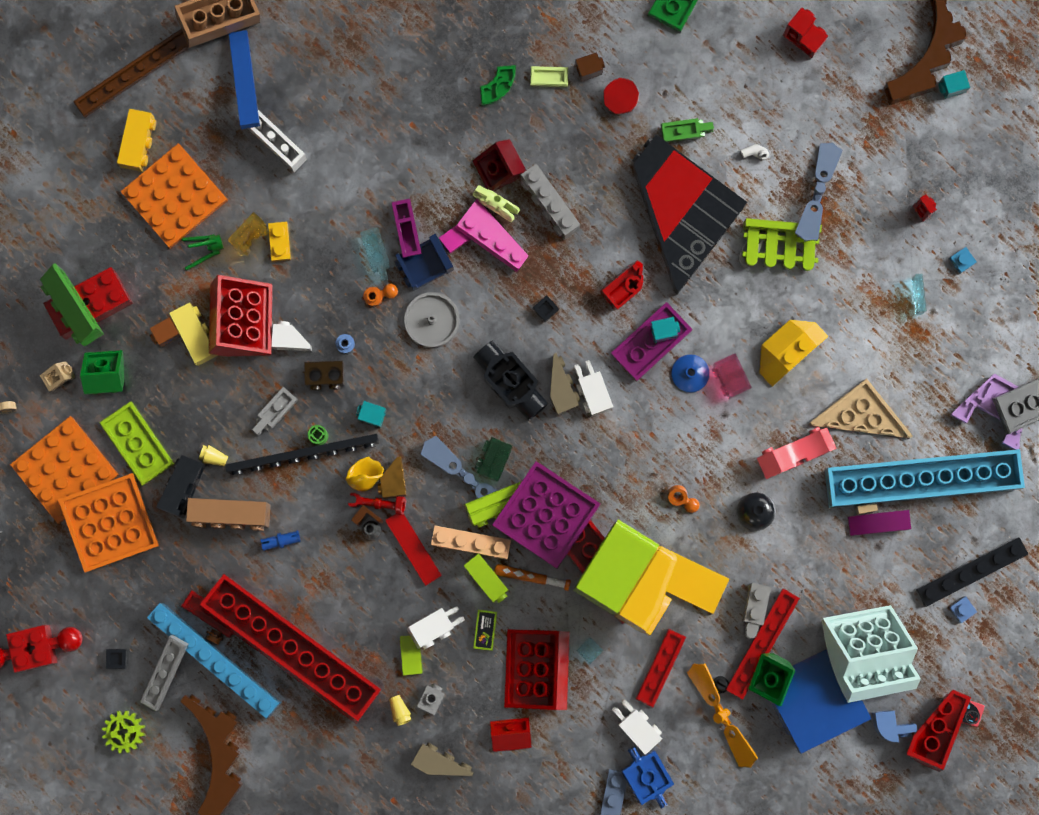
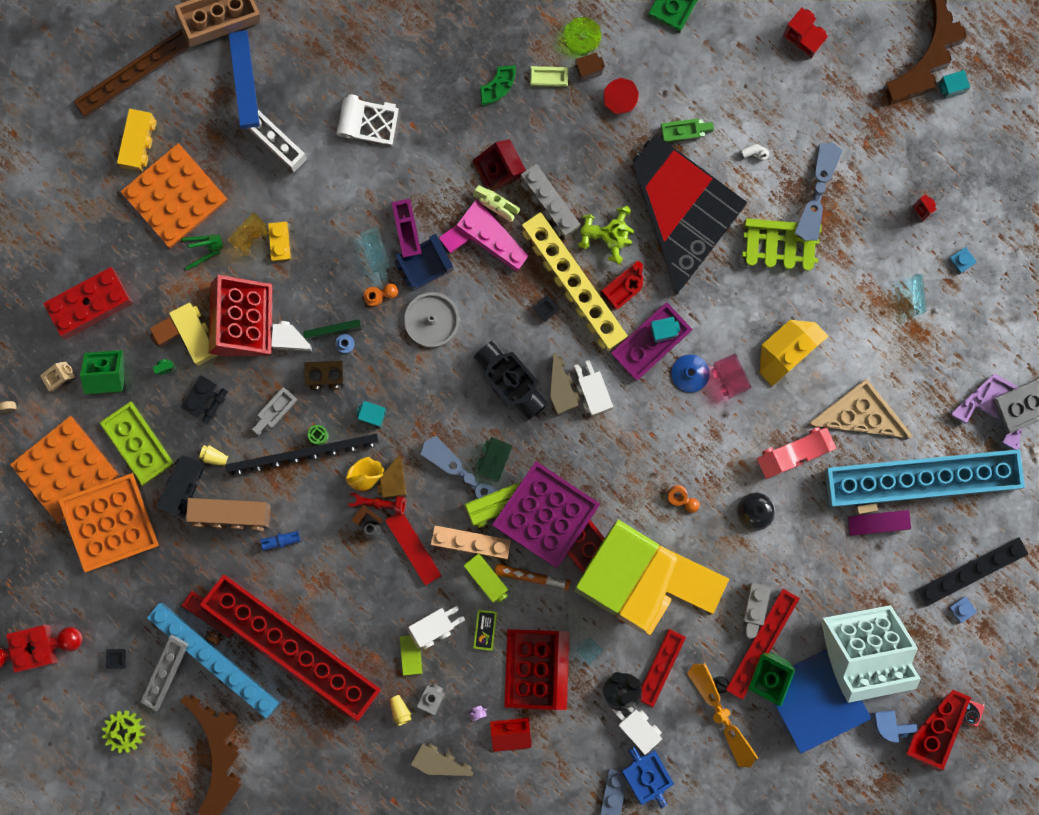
bright green slope [40,263,104,347] -> none
none -> green plate [153,359,176,376]
none -> black plate [180,375,228,424]
none -> dark green tile [303,319,362,341]
none -> white piece [336,94,399,146]
none -> lavender plate [468,706,487,721]
none -> light yellow brick [521,212,628,352]
none -> clear neon green plate [564,17,602,56]
none -> lime piece [578,206,634,265]
none -> black plate [603,672,642,711]

